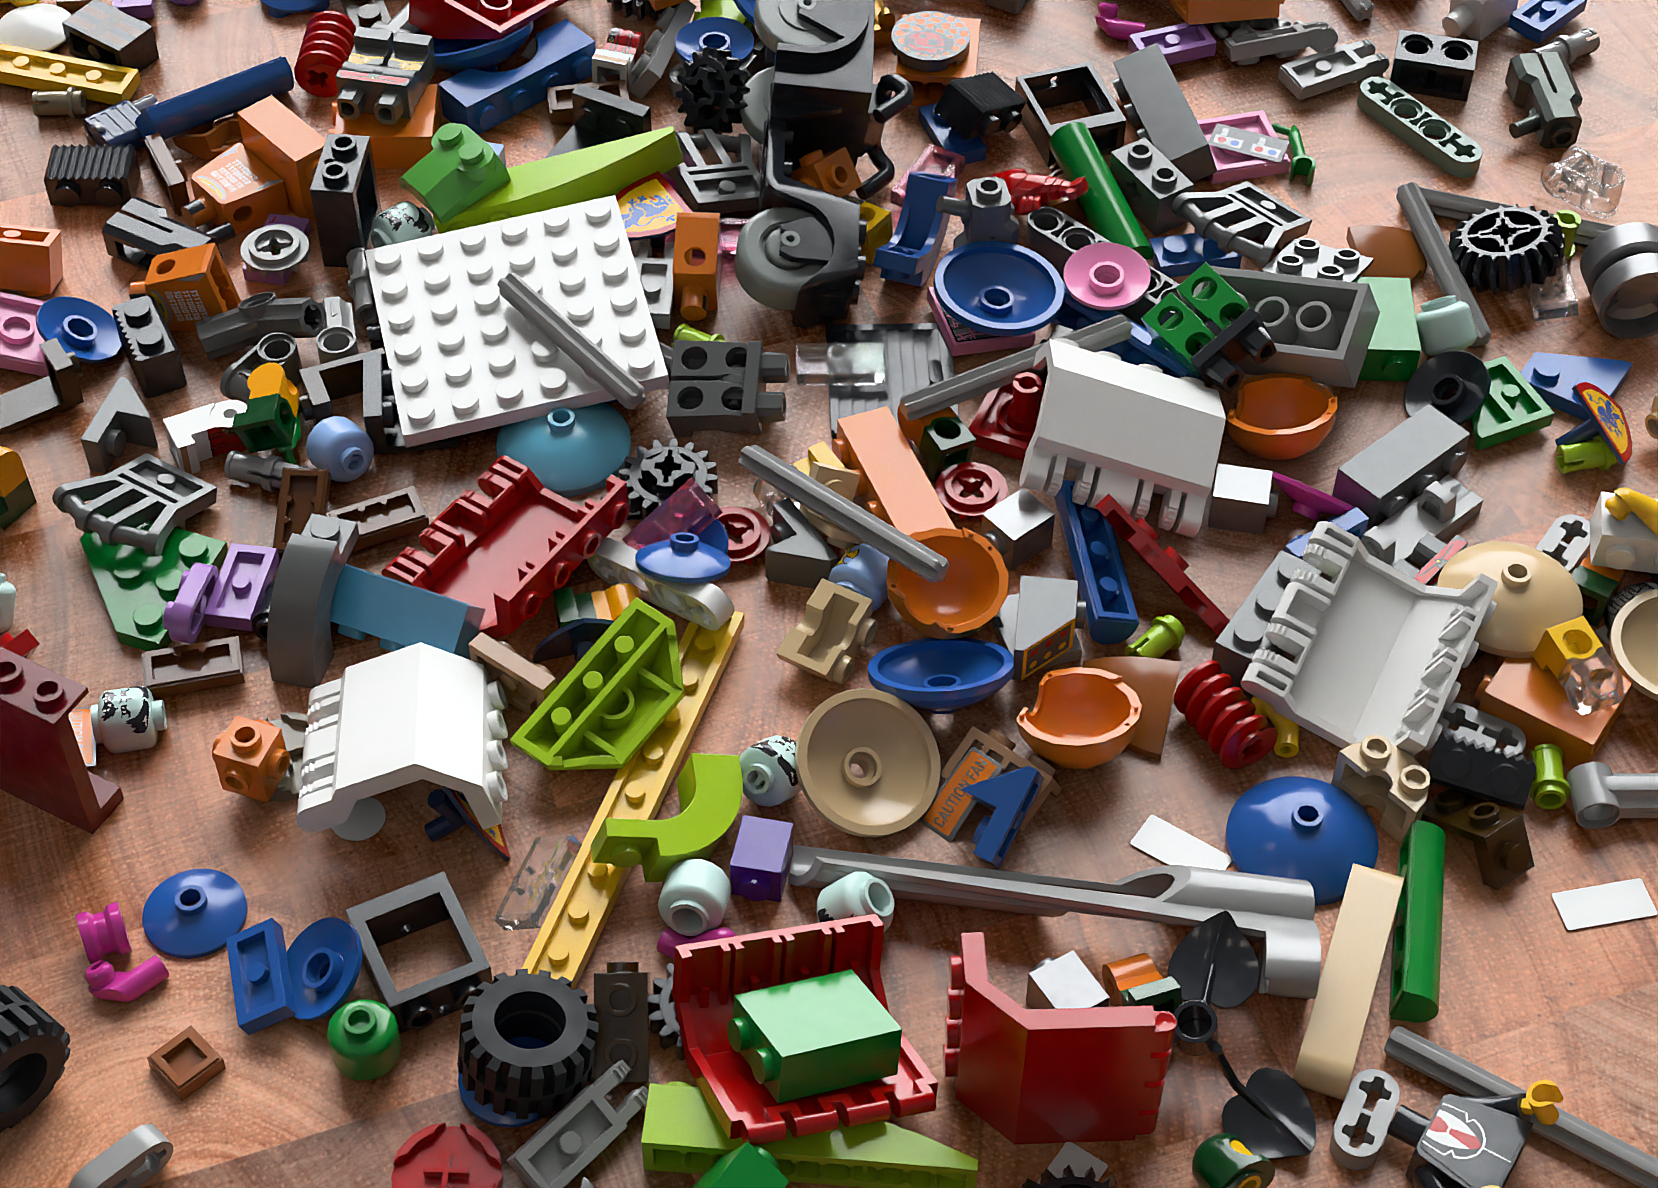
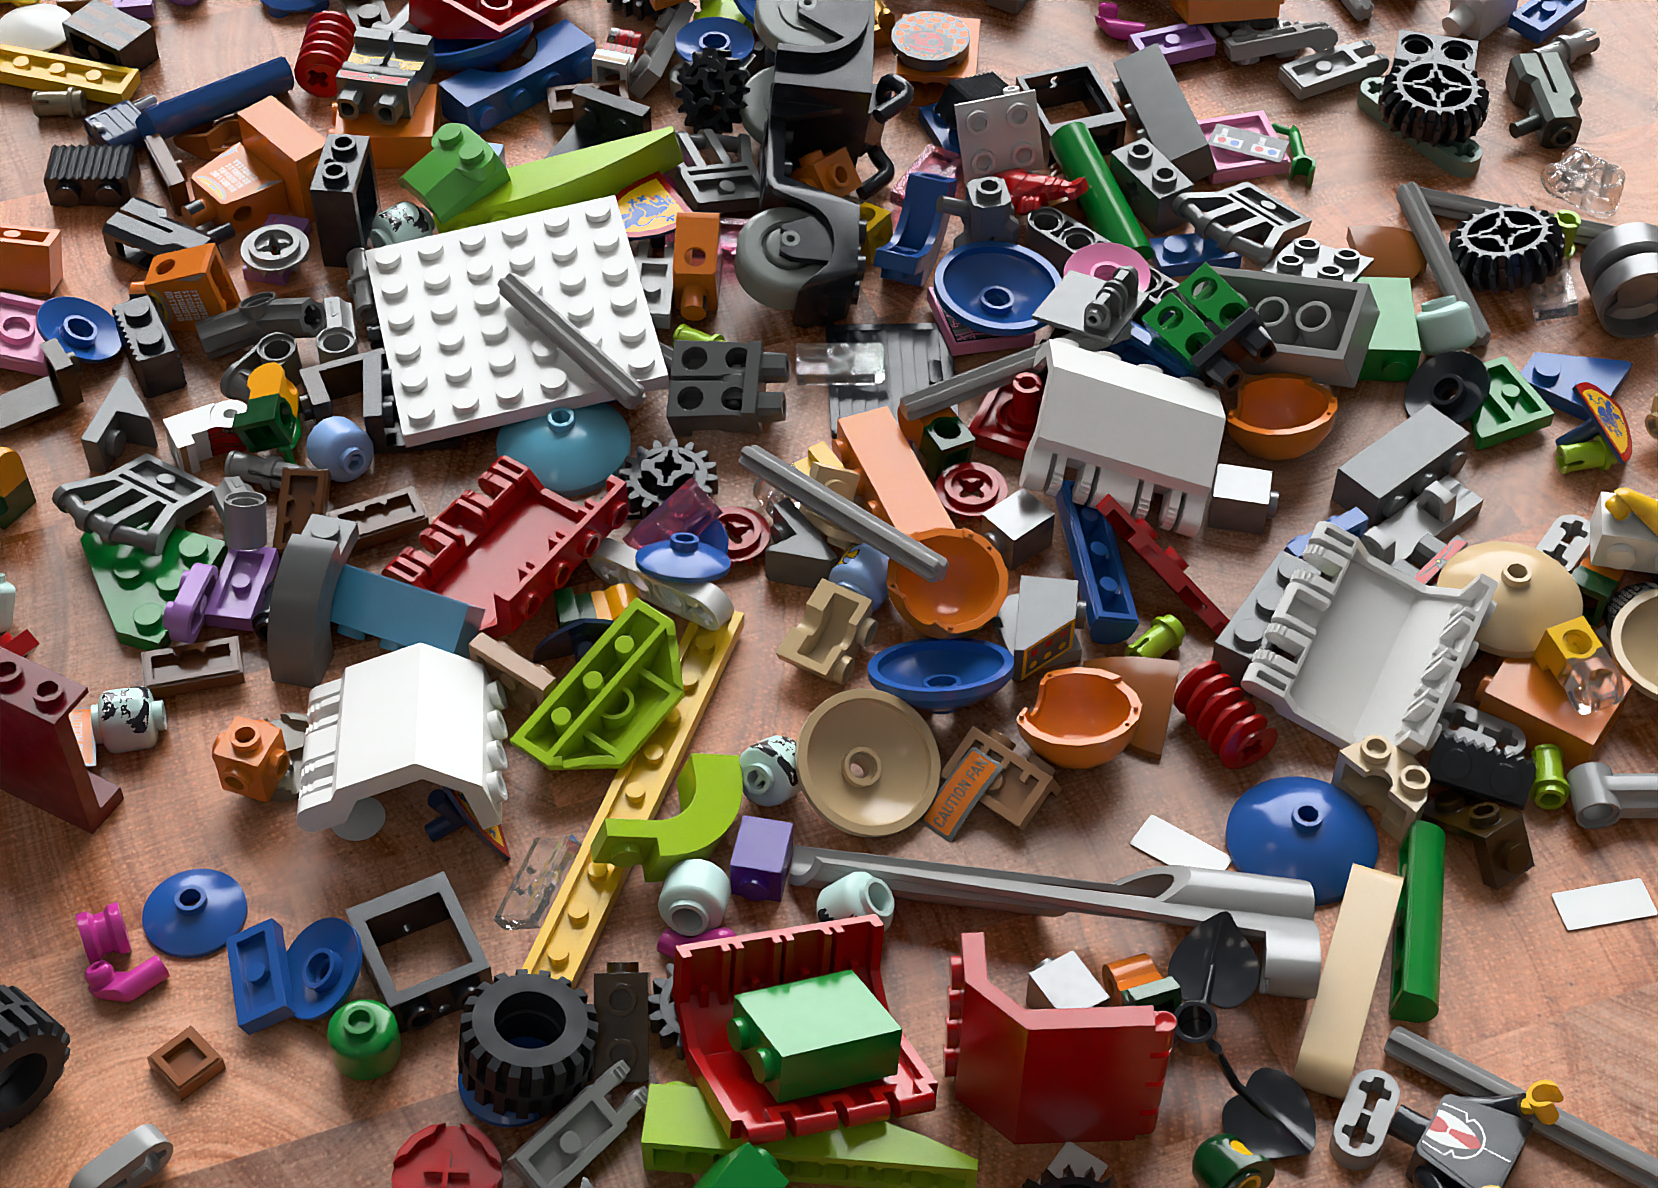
blue slope [961,766,1045,868] -> none
yellow arm [1250,696,1299,758] -> none
dark pink dish [1272,472,1355,521] -> none
none -> light grey piece [212,476,267,550]
none -> white hinge [954,86,1045,184]
none -> hinge [1031,265,1149,344]
none -> black gear [1378,55,1490,148]

